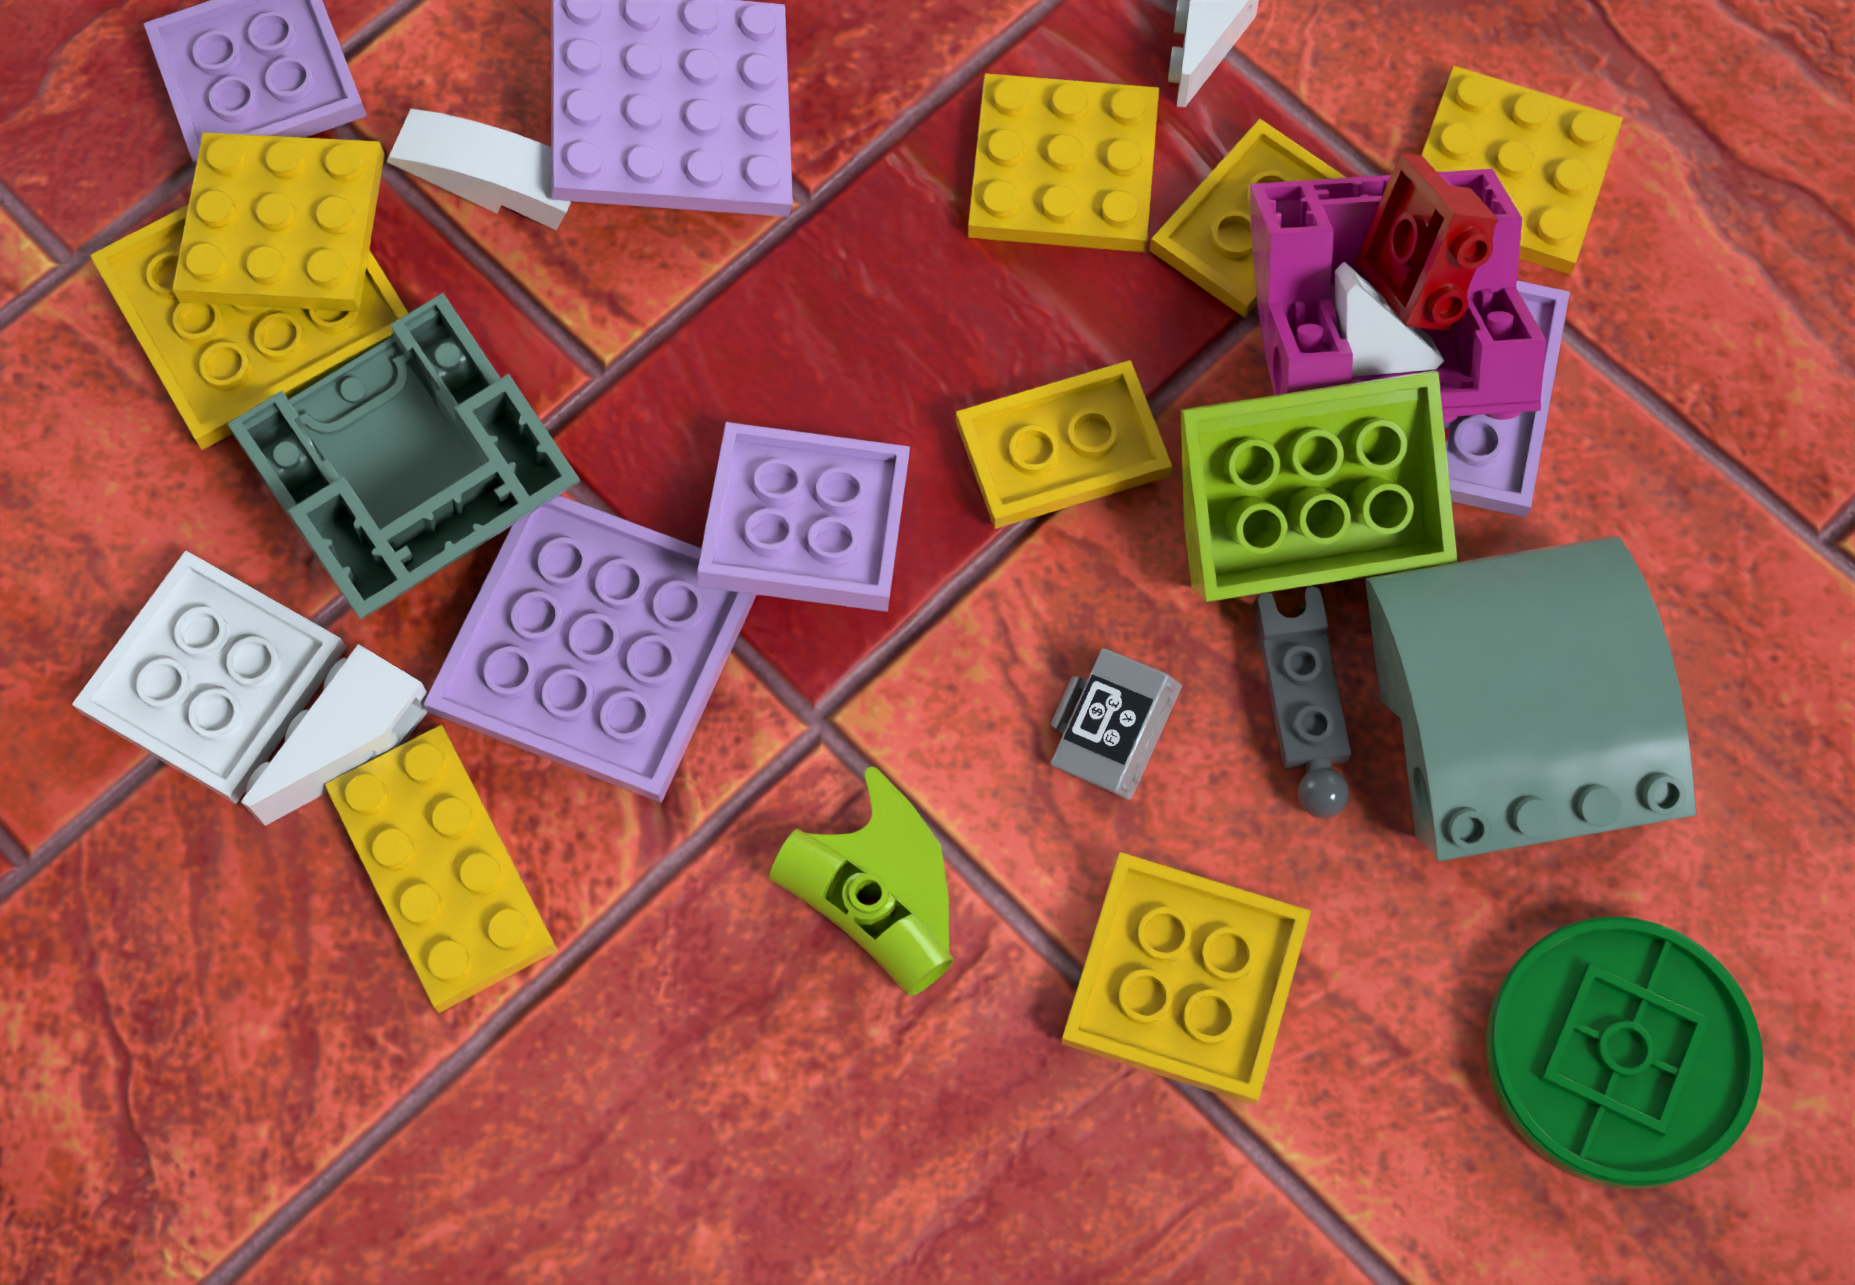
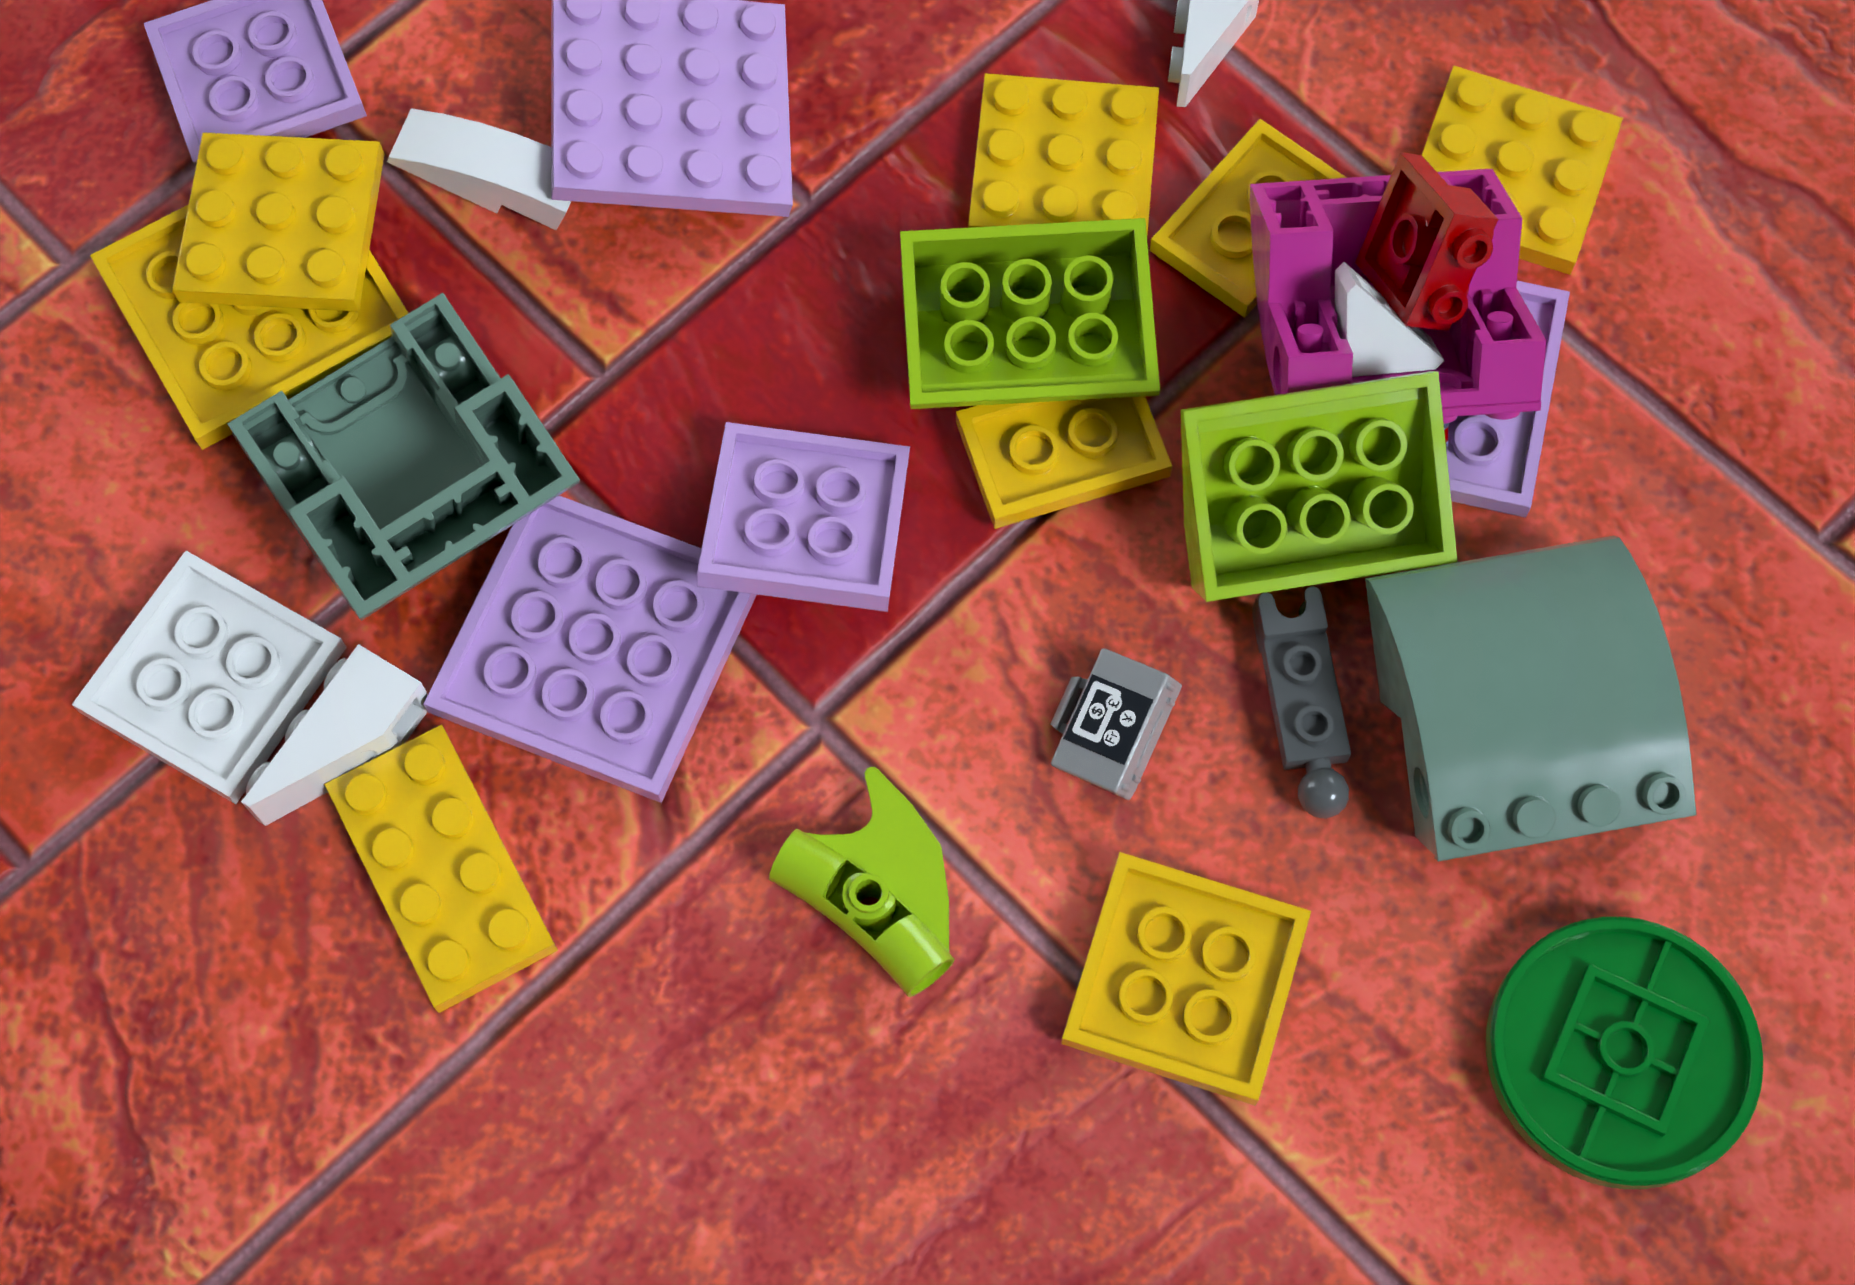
none -> lime slope [900,218,1160,409]

